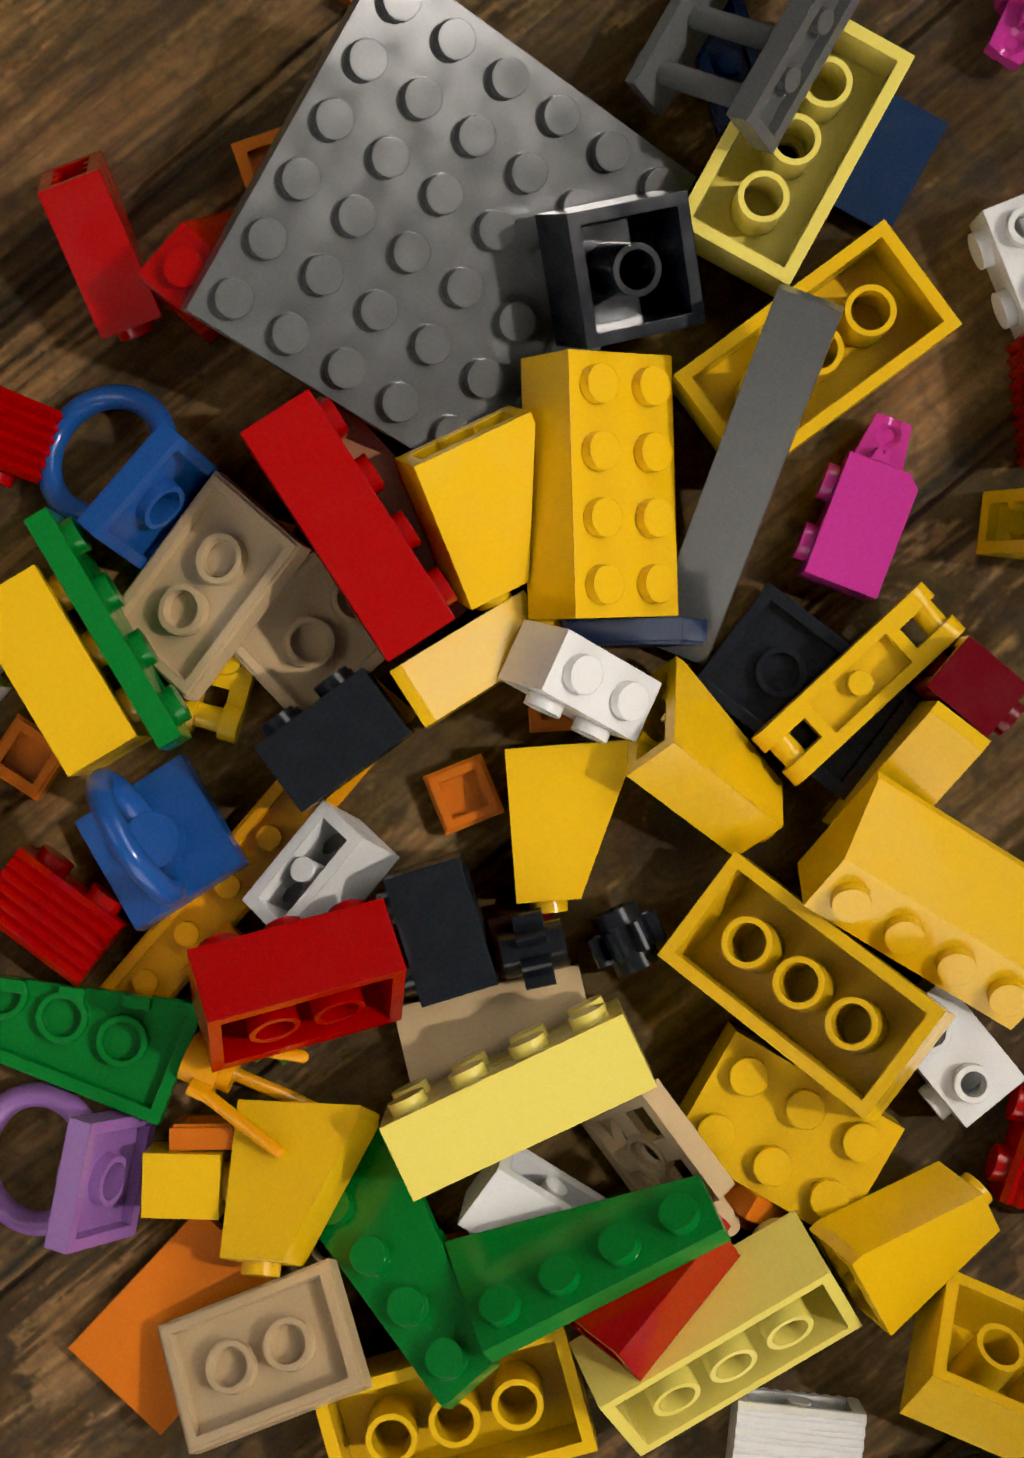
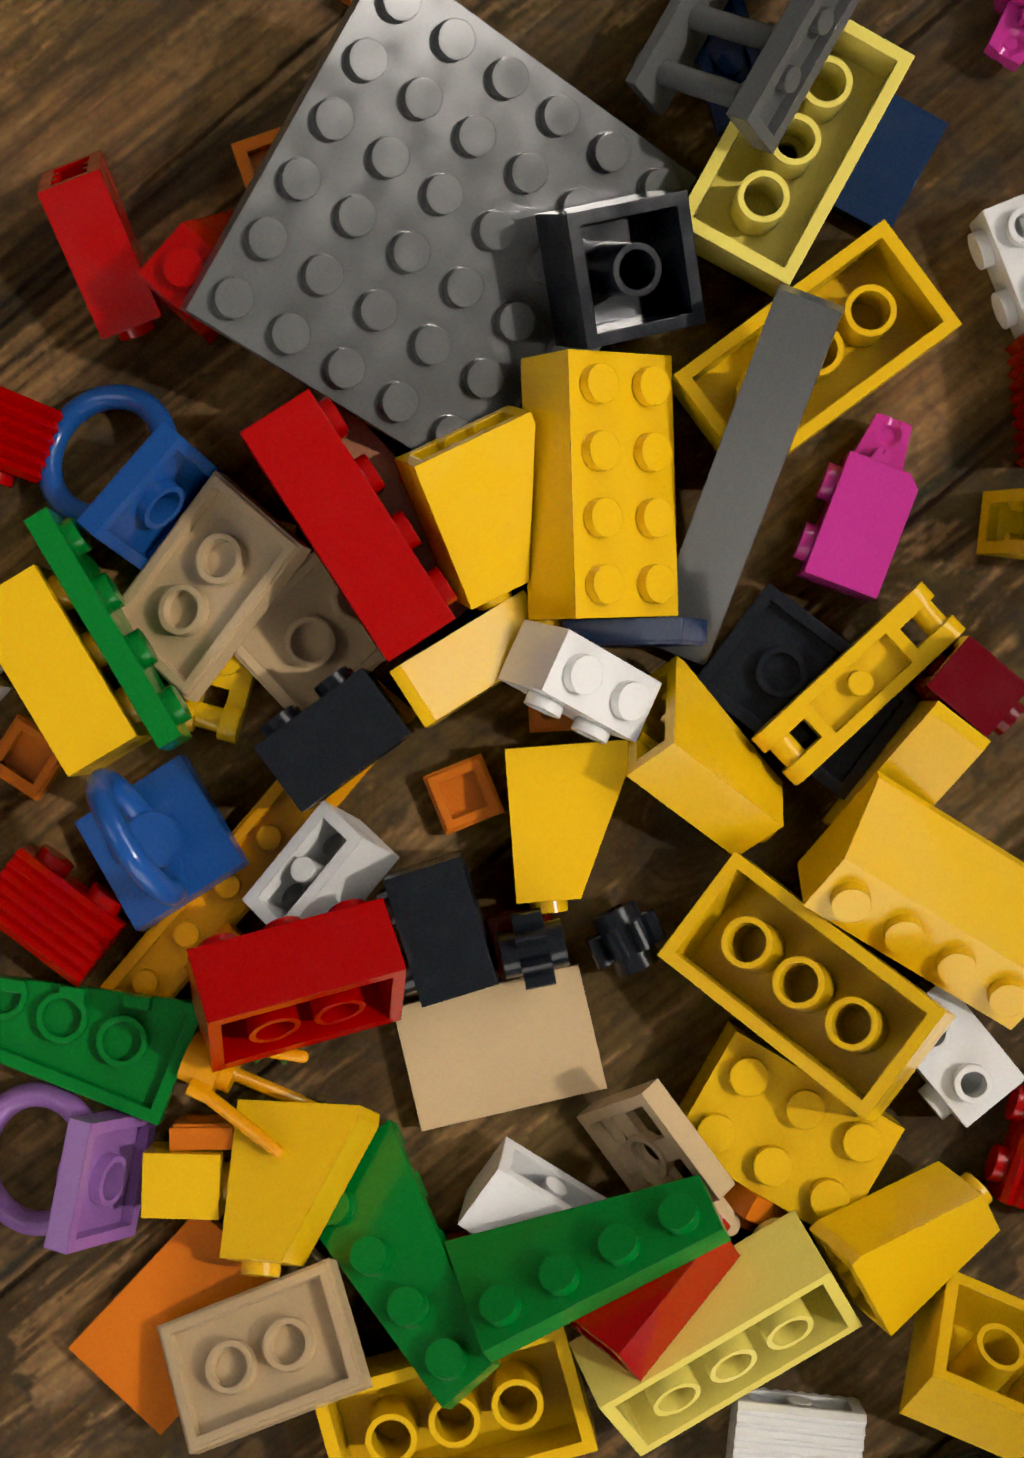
light yellow brick [379,995,657,1202] -> none

